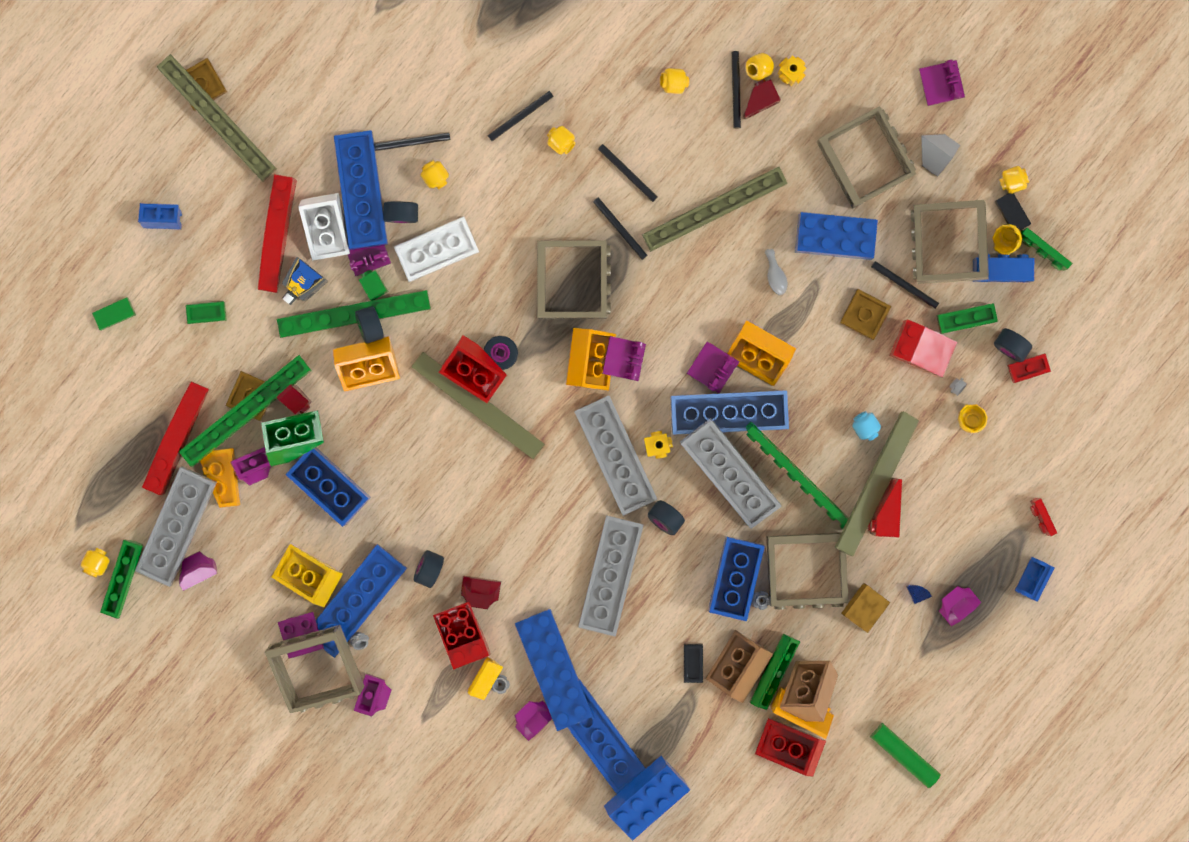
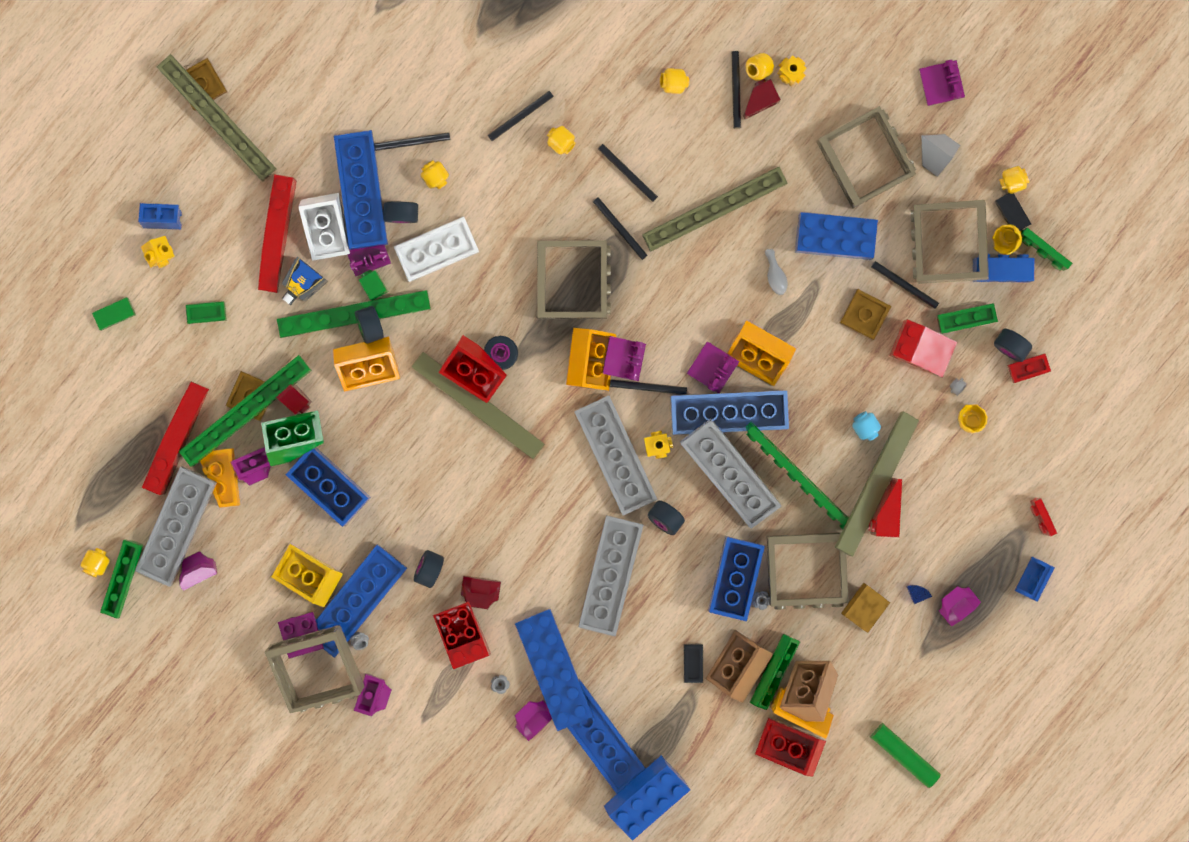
yellow panel [468,657,503,700] -> none
none -> yellow brick [141,236,175,268]
none -> black bar [610,380,687,395]

